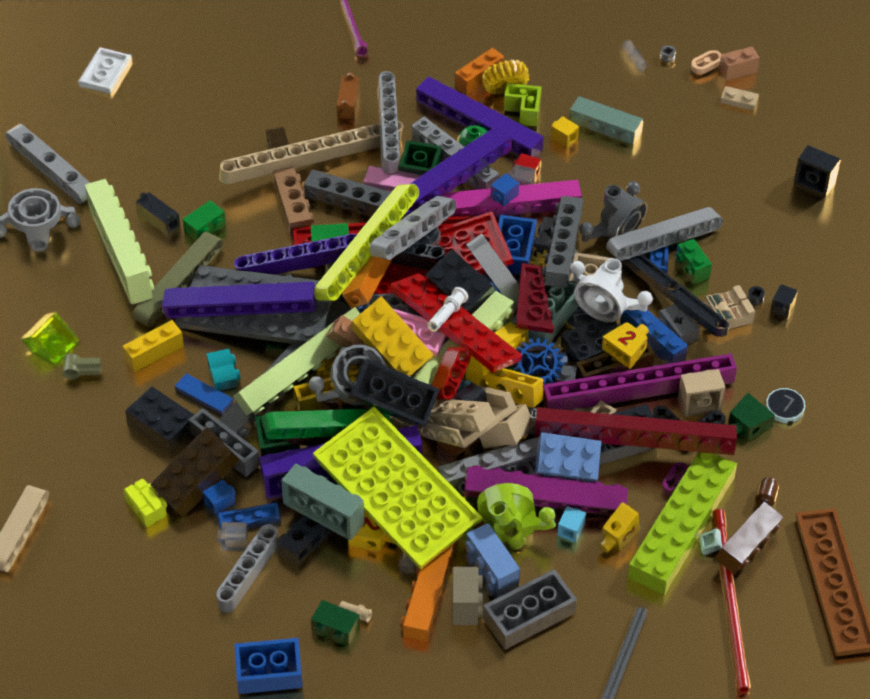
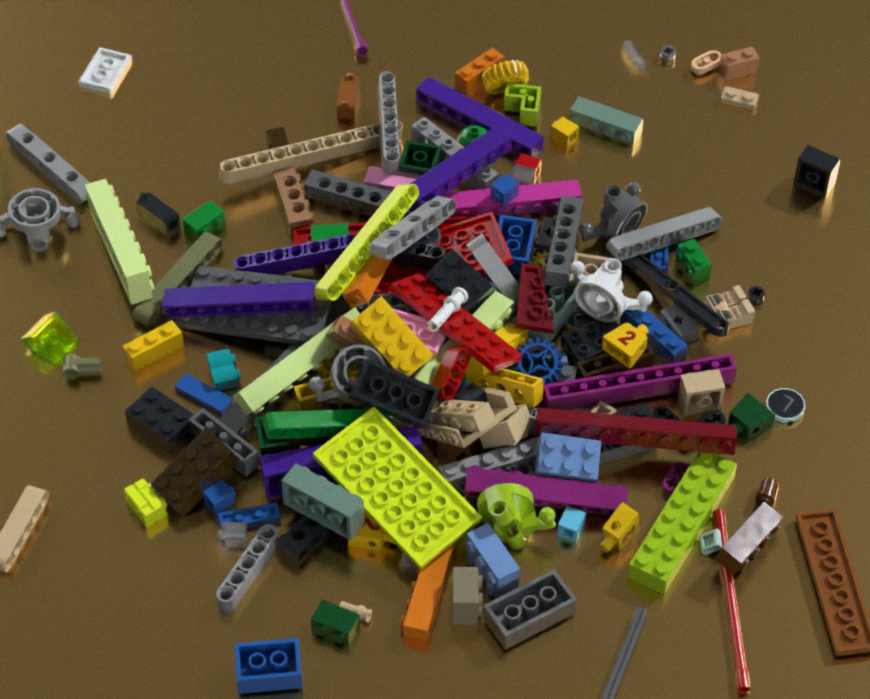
black brick [770,284,798,318] -> none

